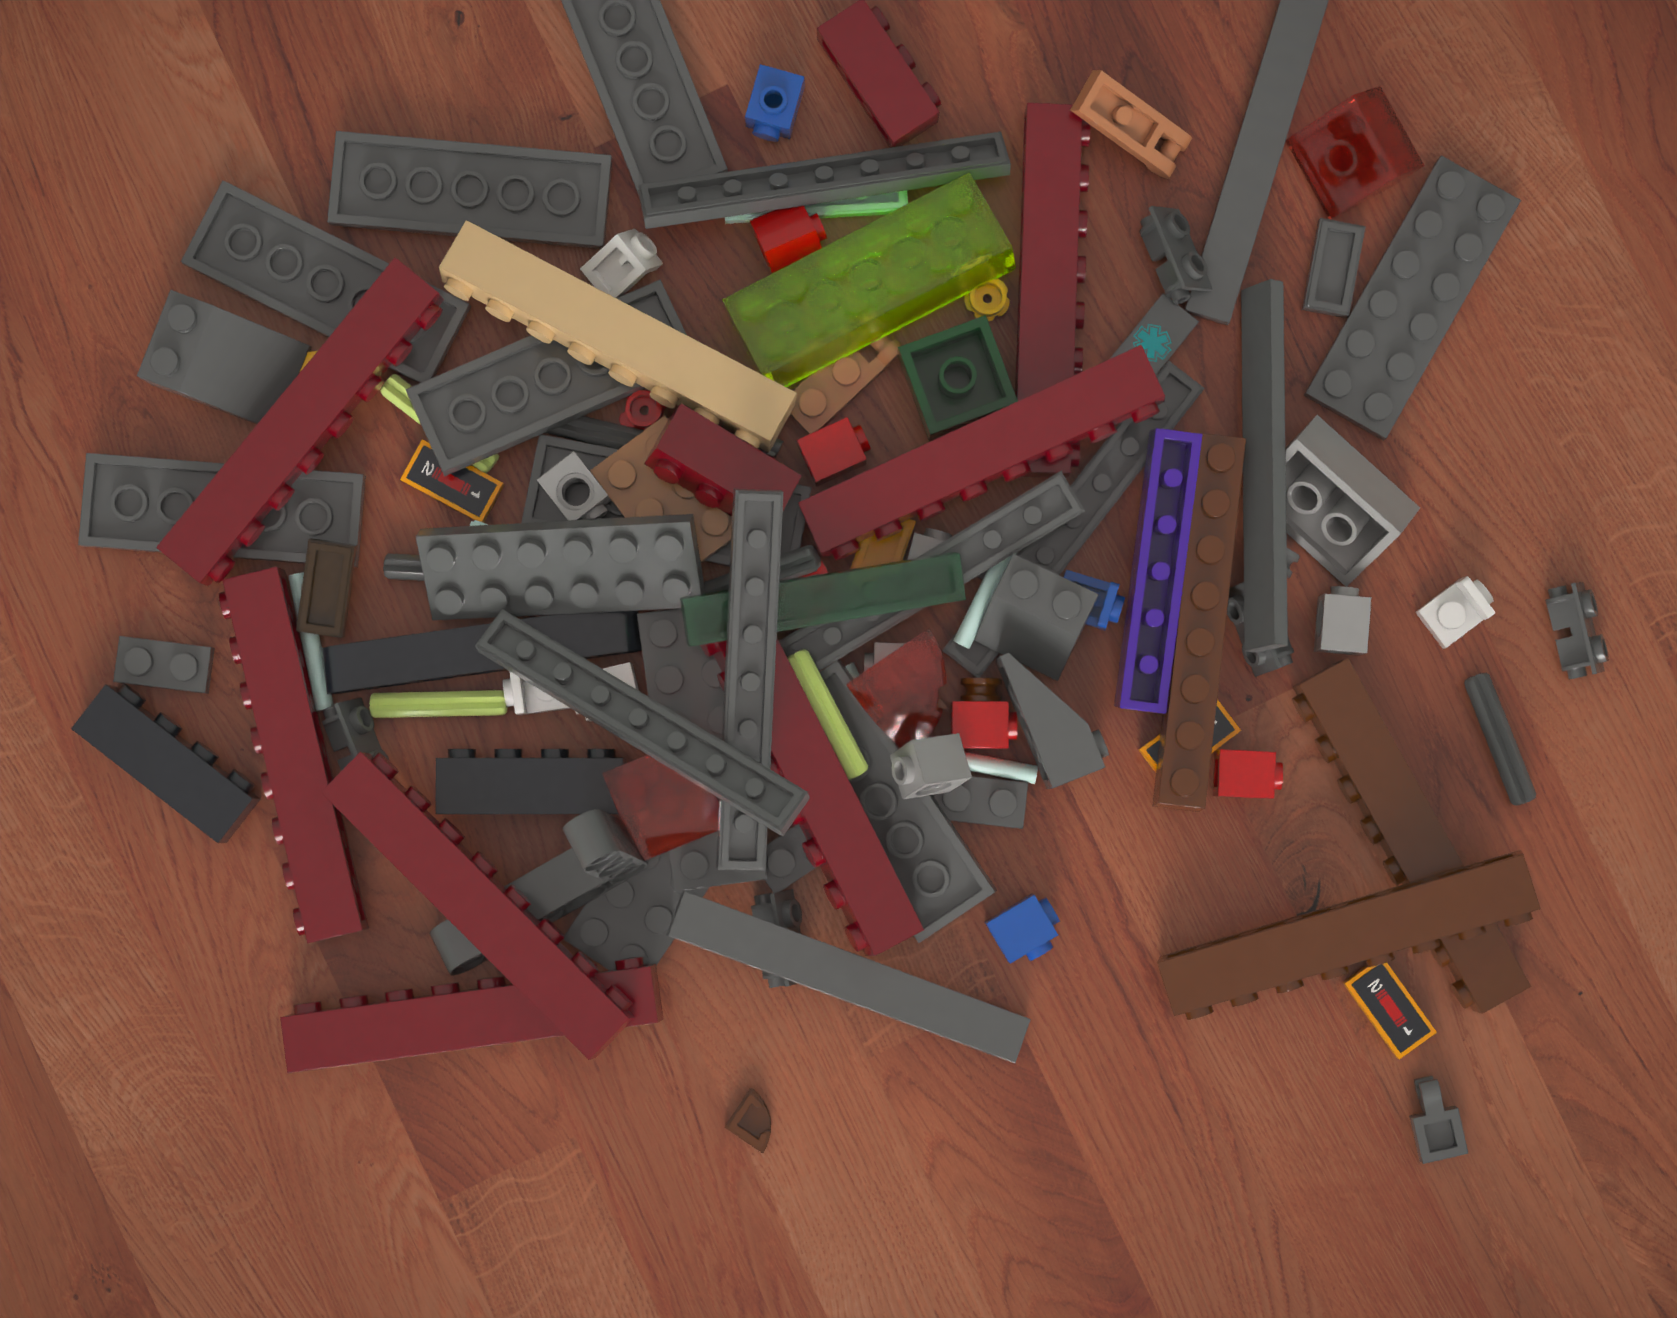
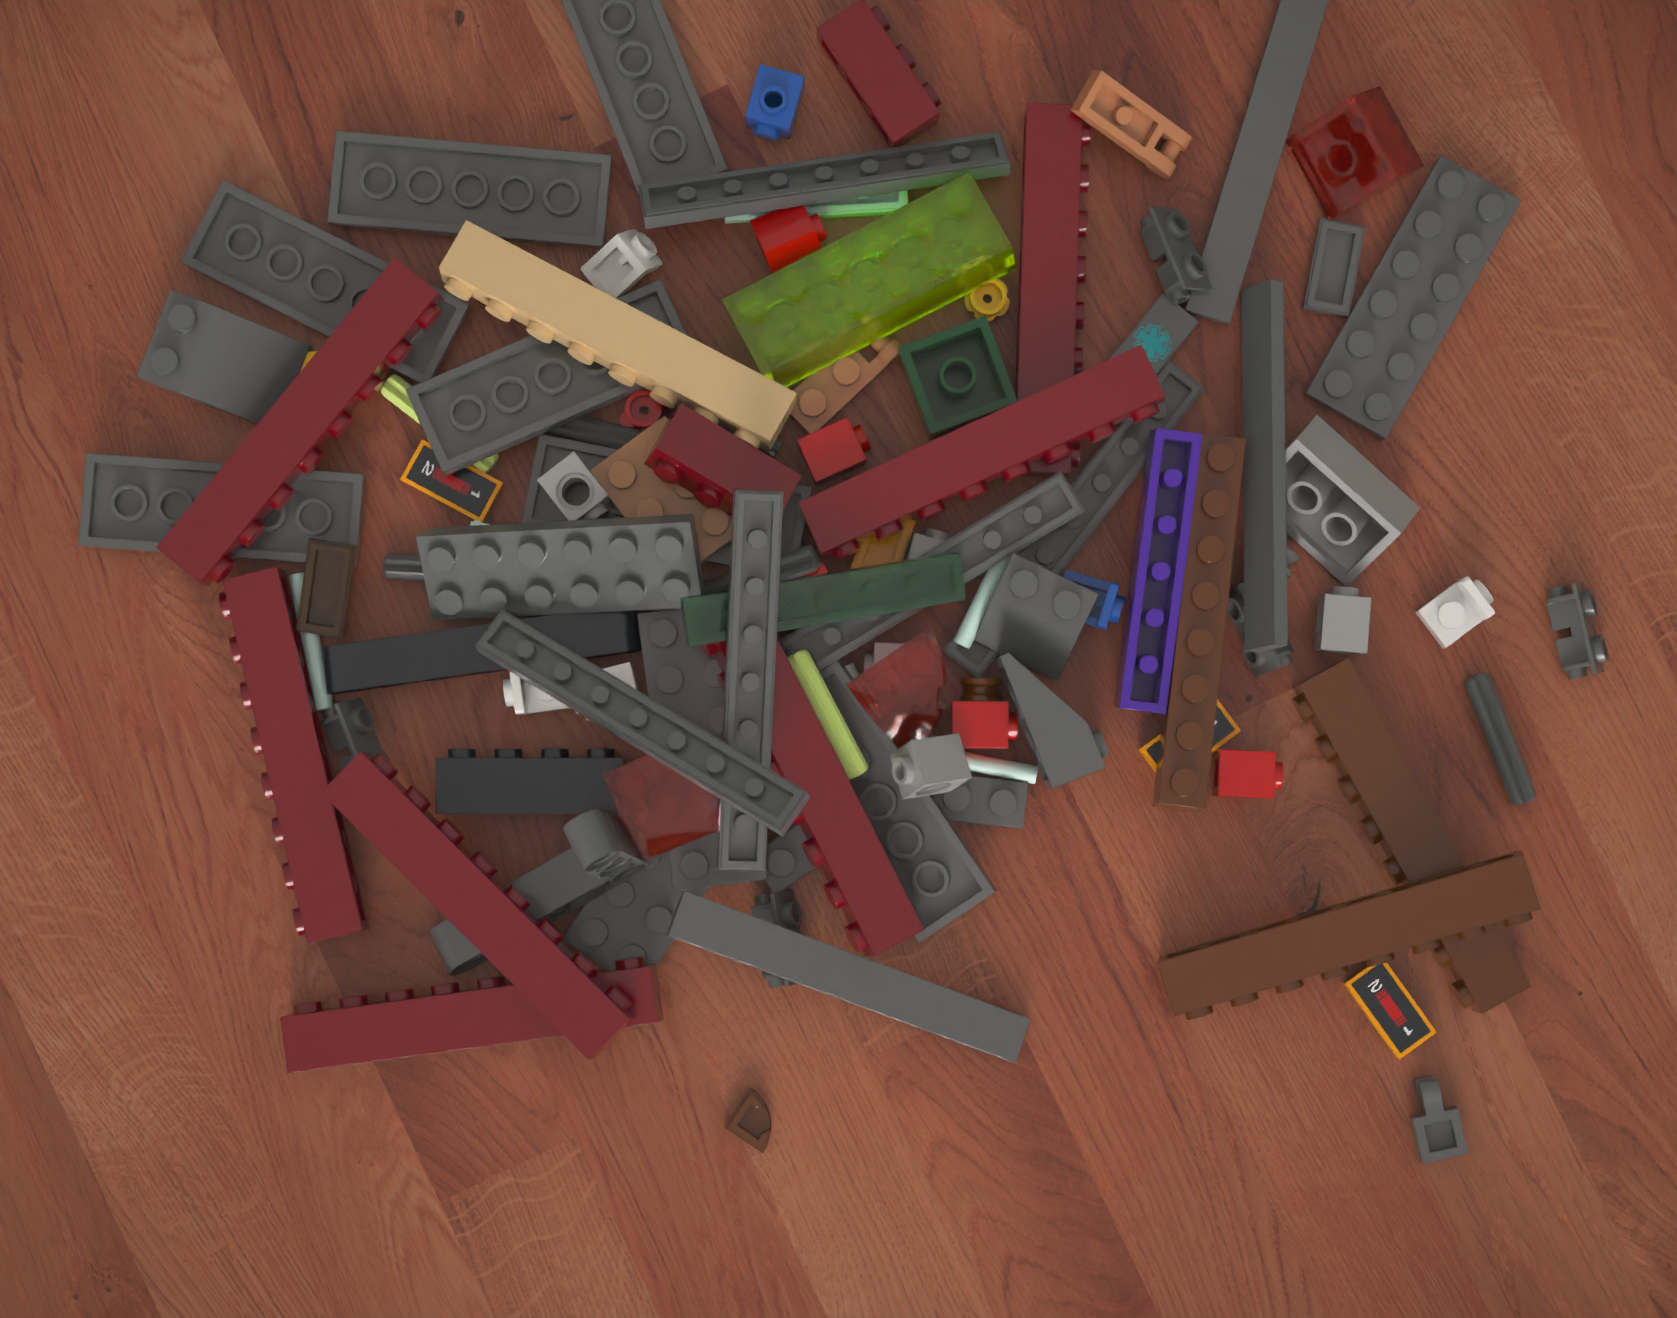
black brick [71,684,261,843] -> none
dark grey plate [113,636,215,694] -> none
yellowish green axle [369,690,508,718] -> none
blue brick [984,893,1060,964] -> none

